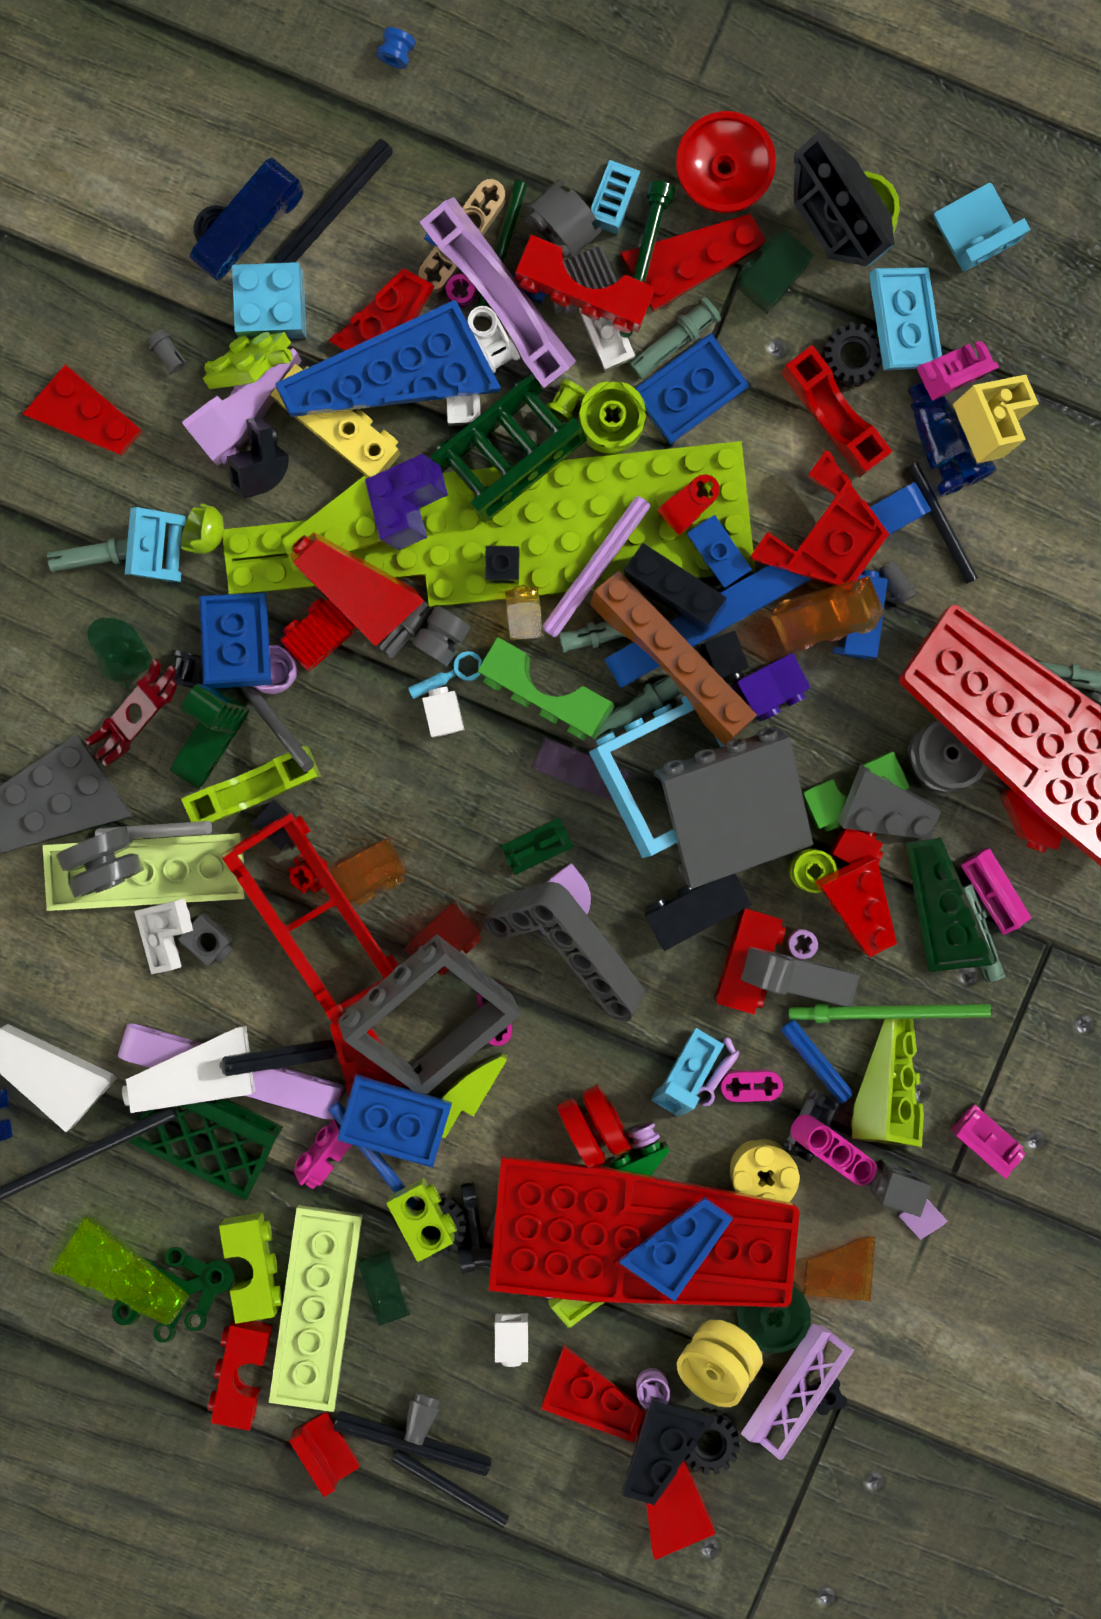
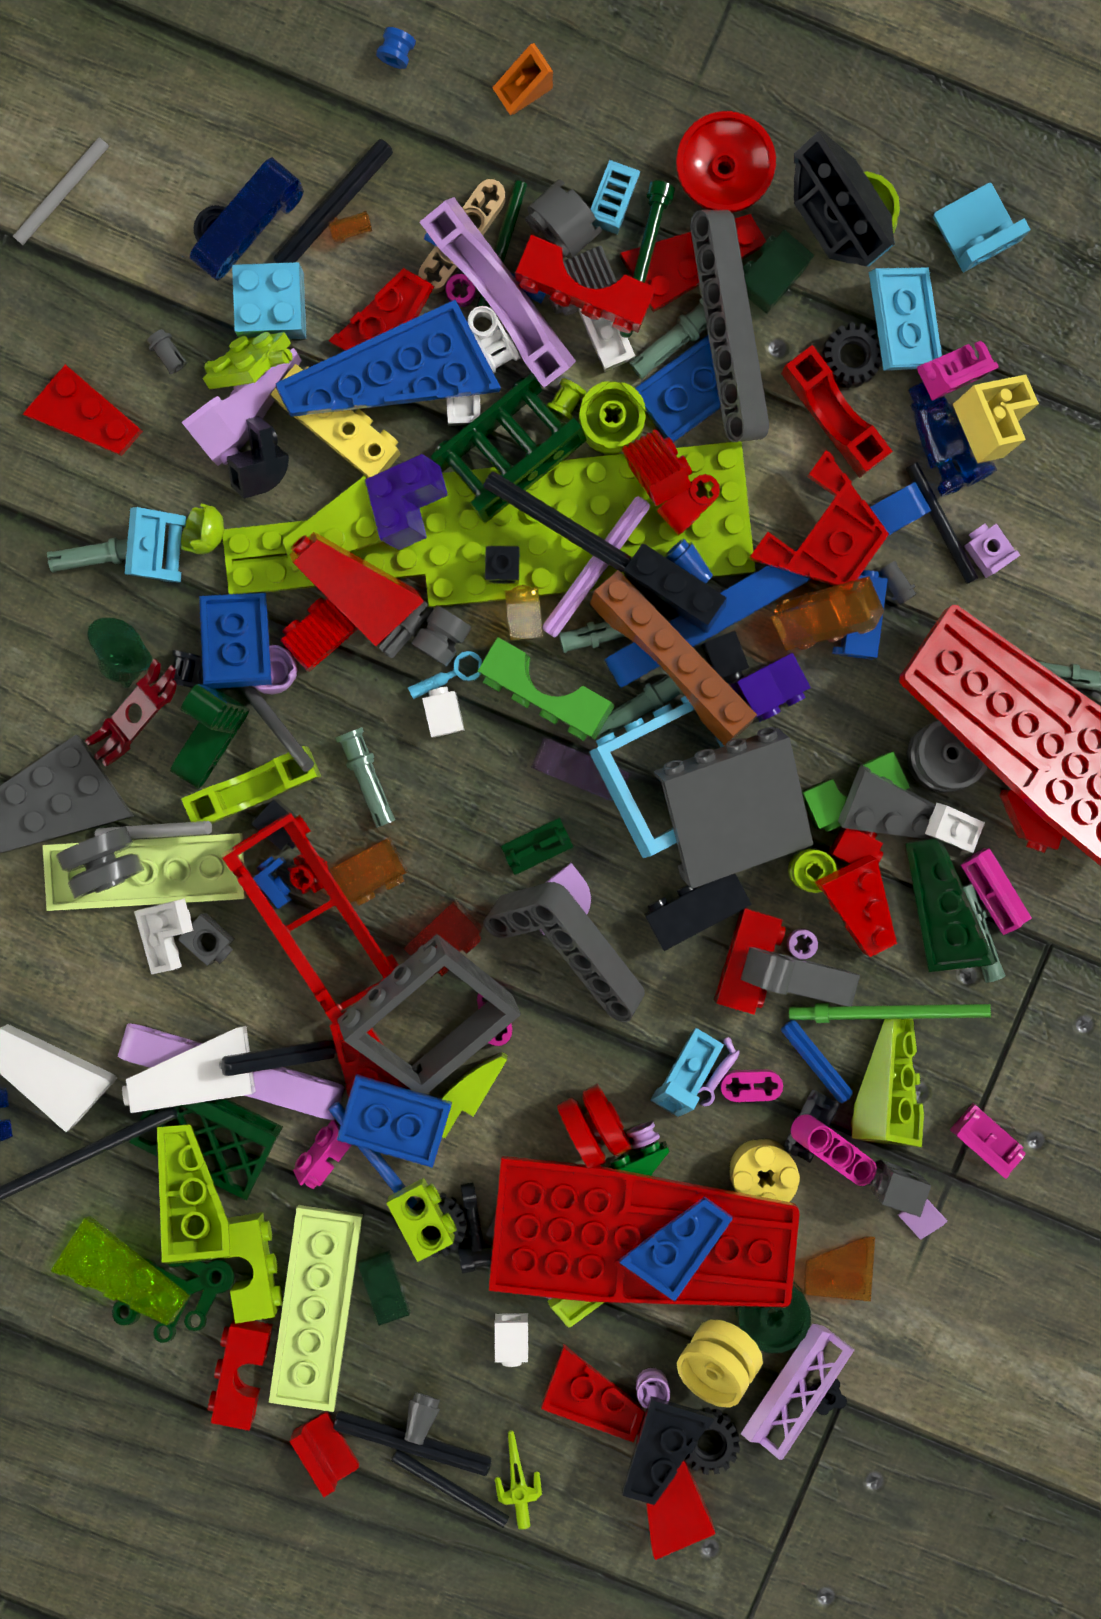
blue plate [686,515,752,589] -> none
none -> light grey bar [13,137,109,245]
none -> lime wedge [157,1124,230,1264]
none -> blue bracket [253,856,292,909]
none -> clear orange pin [328,210,372,243]
none -> sand green pin [335,727,396,828]
none -> black axle [483,472,632,572]
none -> orange slope [492,43,553,115]
none -> lime piece [495,1430,542,1529]
none -> red brick [622,429,692,506]
none -> blue cone [665,538,713,584]
none -> dark grey beam [690,210,769,442]
none -> white plate [925,803,985,853]
none -> lavender brick [964,523,1020,578]

